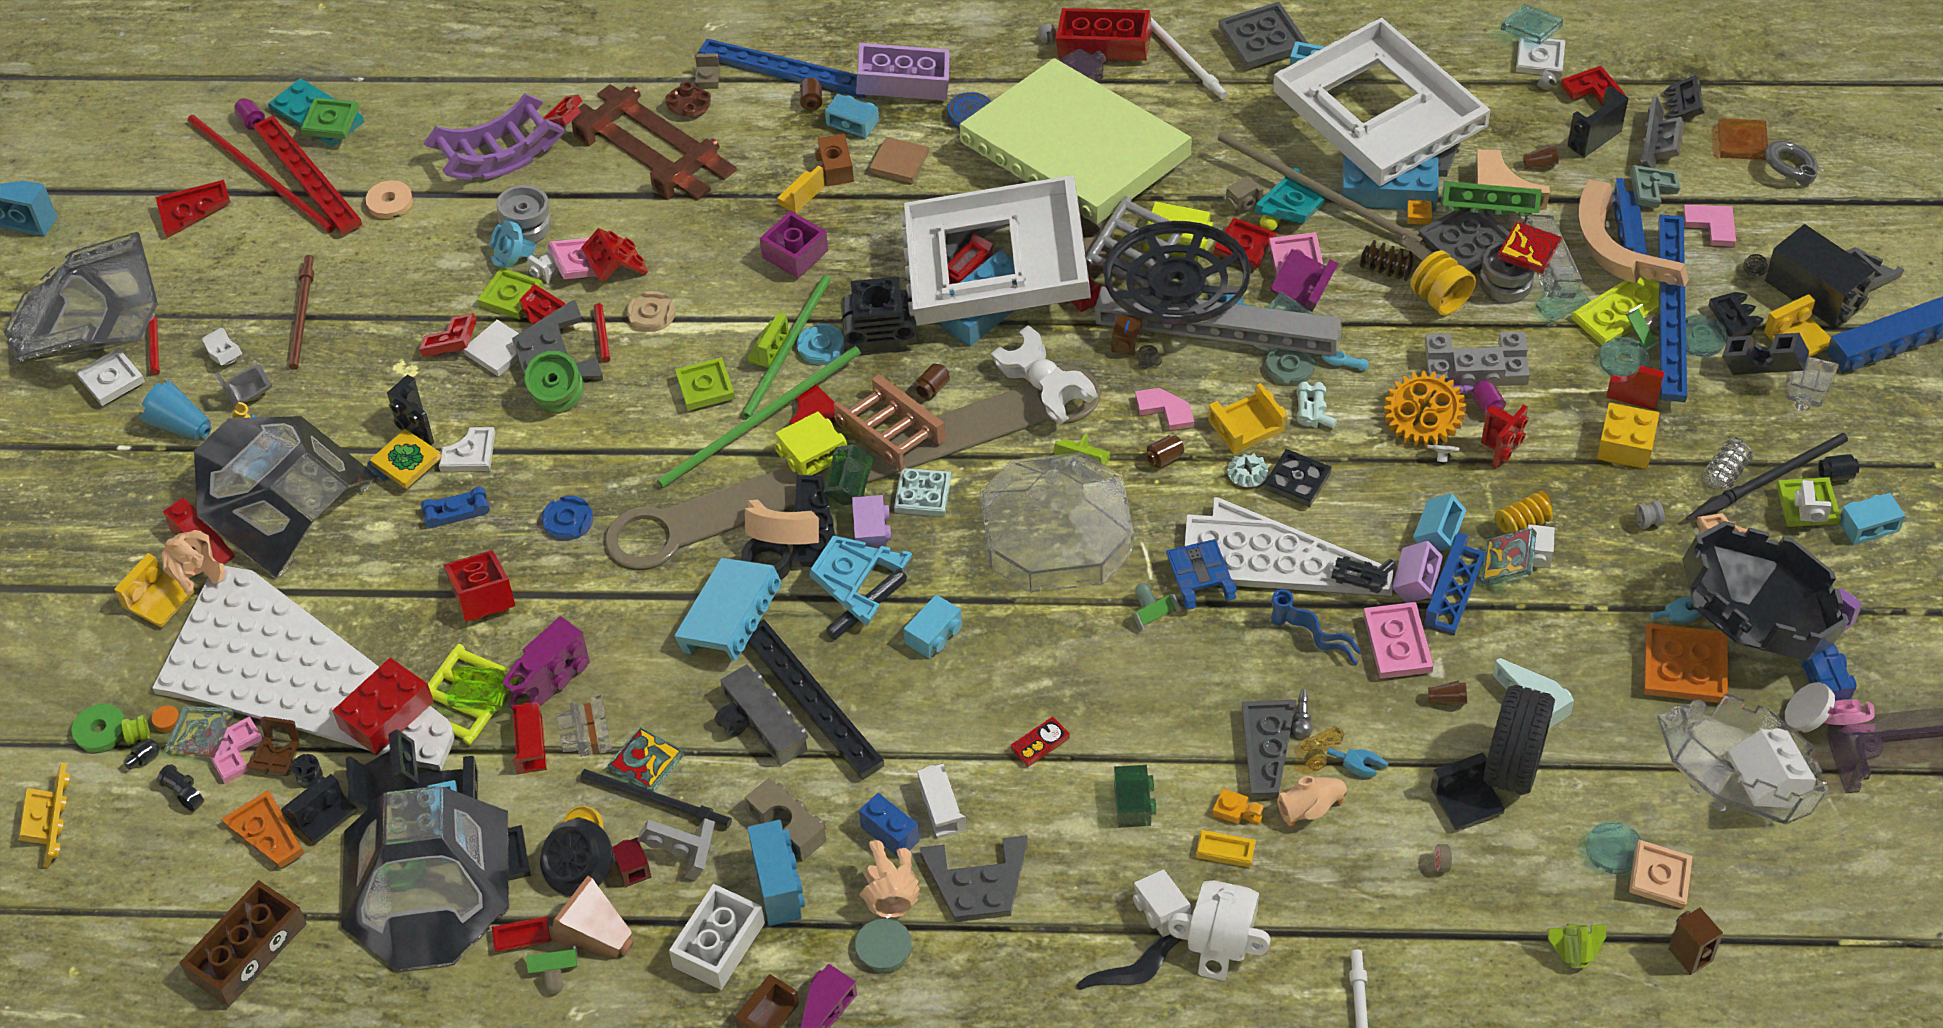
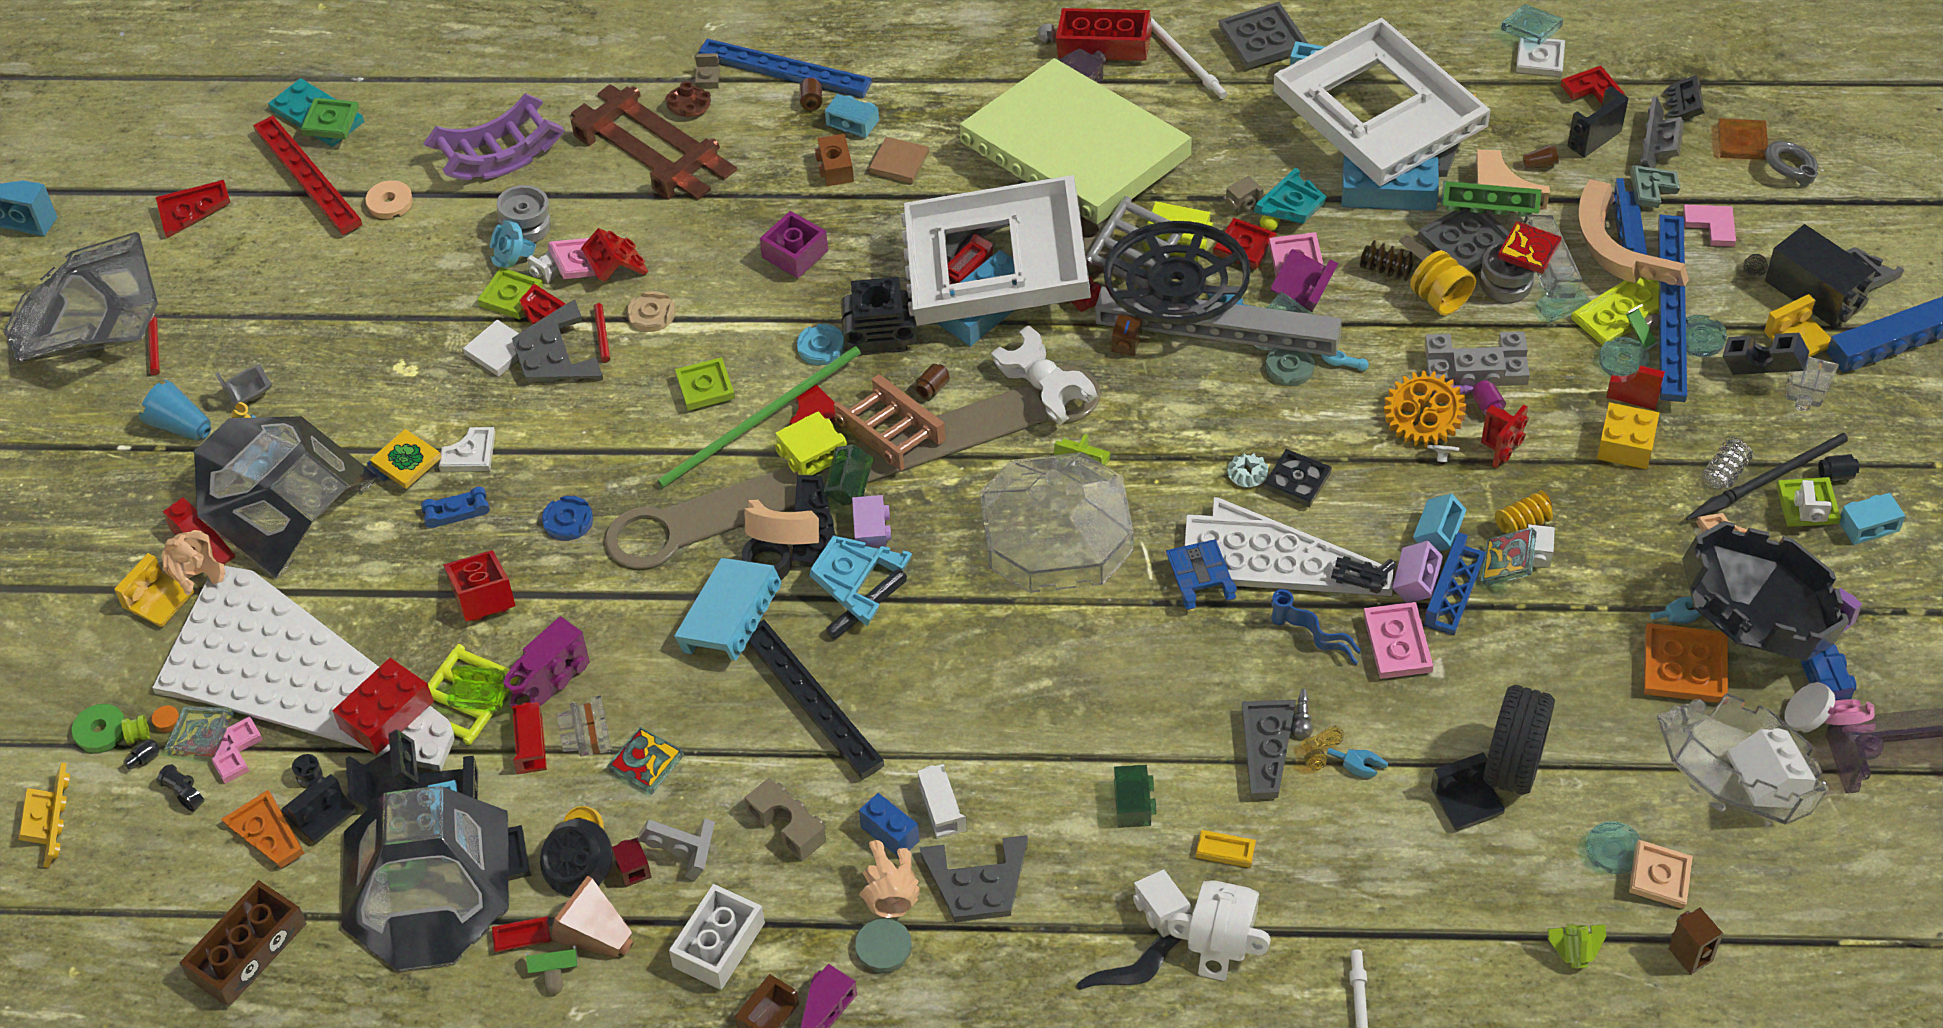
white plate [76,348,145,406] -> none
red piece [188,114,335,233] -> none
white bracket [202,328,242,366] -> none
magenta brick [234,98,265,130] -> none
reddish brown piece [247,716,300,776] -> none
copper bar [289,255,314,370] -> none
black bracket [387,374,435,446] -> none
red plate [419,313,477,357] -> none
bright green wheel [525,351,584,413] -> none
red tile [543,94,583,126] -> none
black bar [581,769,732,828] -> none
black wheel [714,704,748,738] -> none
flat silver brick [720,664,808,767] -> none
bright green piece [742,275,831,419] -> none
lime bracket [747,312,789,368] -> none
dark azure brick [747,820,805,926] -> none
yellow panel [777,166,825,213] -> none
lavender brick [856,43,949,101] -> none
light aqua tile [894,468,951,517] -> none
medium azure brick [904,594,962,659] -> none
tile [948,92,991,127] -> none
tile [1011,716,1070,767] -> none
piece [1132,583,1182,630] -> none
clear smoke plate [1134,345,1162,369] -> none
bright pink tile [1135,388,1194,431] -> none
reddish brown brick [1145,435,1184,468] -> none
yellow panel [1208,383,1287,454] -> none
light orange plate [1213,789,1264,825] -> none
dark tan piece [1218,132,1423,244] -> none
light nougat animal [1277,776,1347,826] -> none
light aqua piece [1296,382,1337,428] -> none
light orange plate [1407,200,1432,225] -> none
reddish brown cone [1428,680,1468,707] -> none
dark tan tile [1434,844,1452,872] -> none
light aqua slope [1493,658,1574,728] -> none
light grey hinge [1537,70,1556,90] -> none
light grey wheel [1635,500,1665,529] -> none
black plate [1708,292,1764,337] -> none

